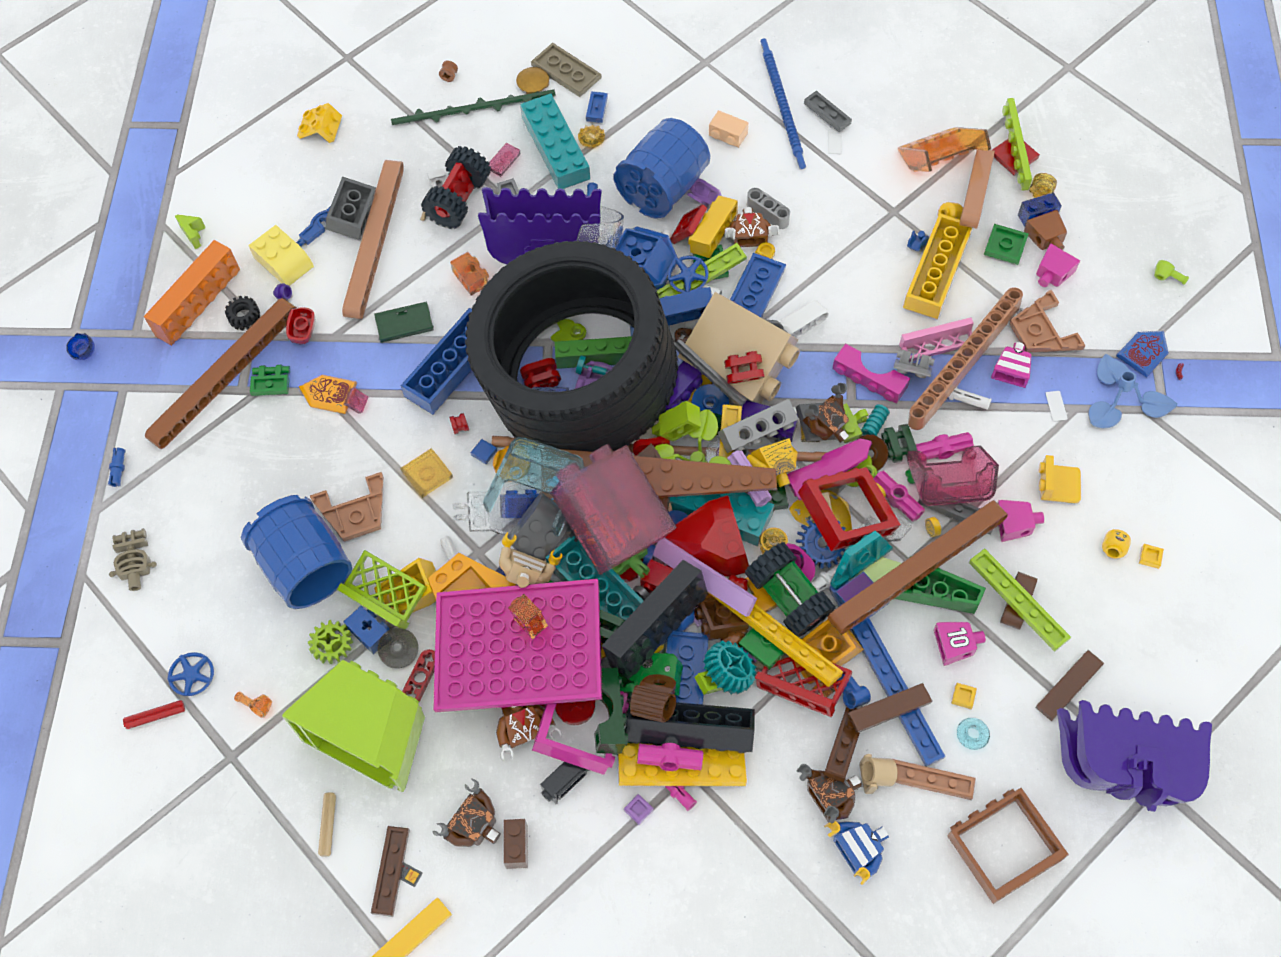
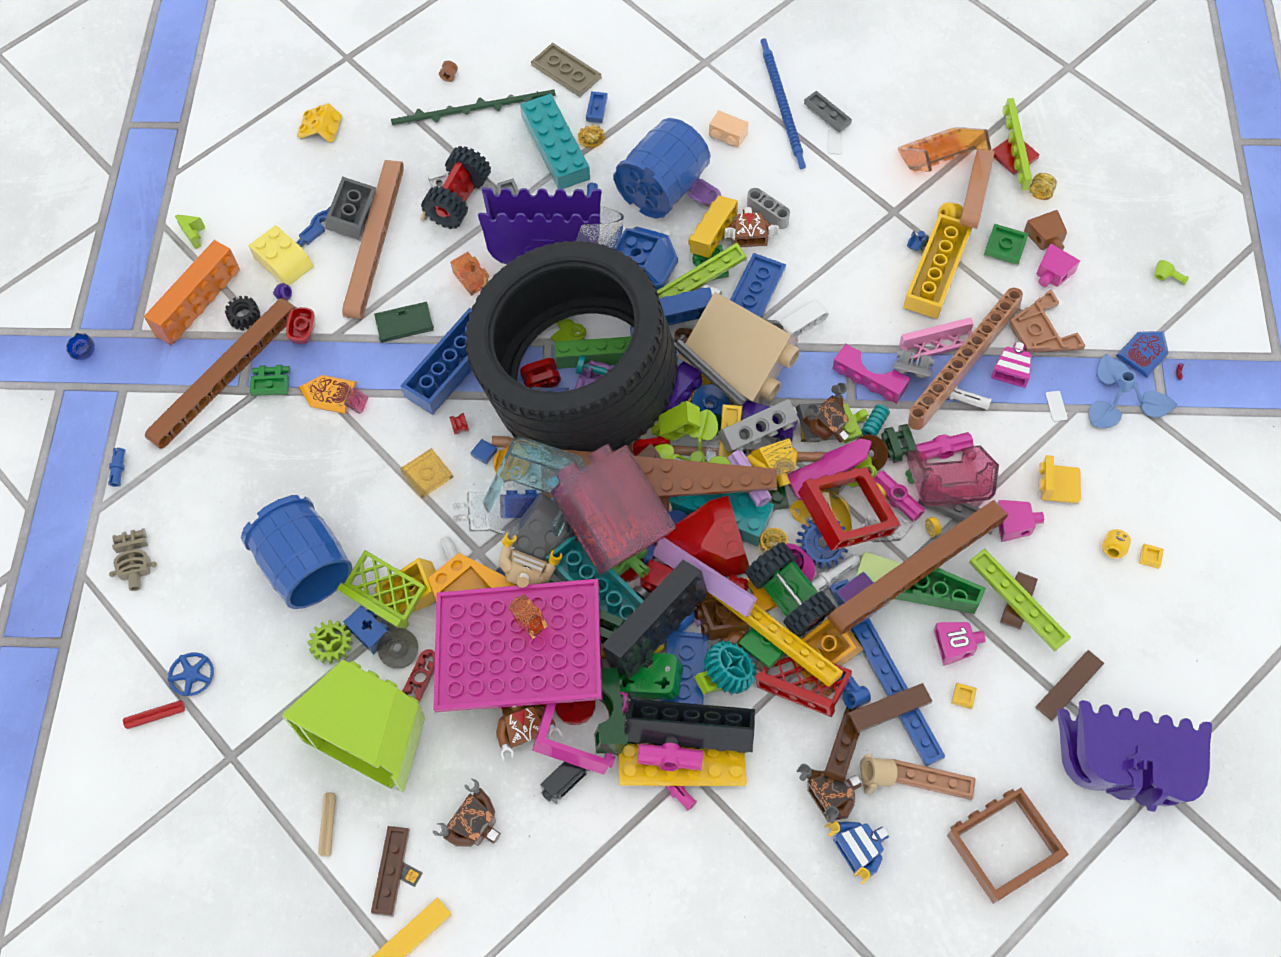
clear orange bar [234,691,272,718] -> none
nougat wing [310,472,384,542] -> none
clear pink plate [489,143,521,177] -> none
reddish brown brick [504,819,528,869] -> none
pearl gold dish [516,67,549,94] -> none
medium lavender tile [623,794,654,825] -> none
reddish brown piece [630,674,676,723] -> none
blue wheel [668,256,708,293] -> none
red tile [670,205,707,244] -> none
red brick [724,351,765,384] -> none
yellow tile [755,242,775,259] -> none
teal wing [830,531,893,590] -> none
clear light blue piece [957,718,990,750] -> none
clear blue brick [1018,192,1062,227] -> none

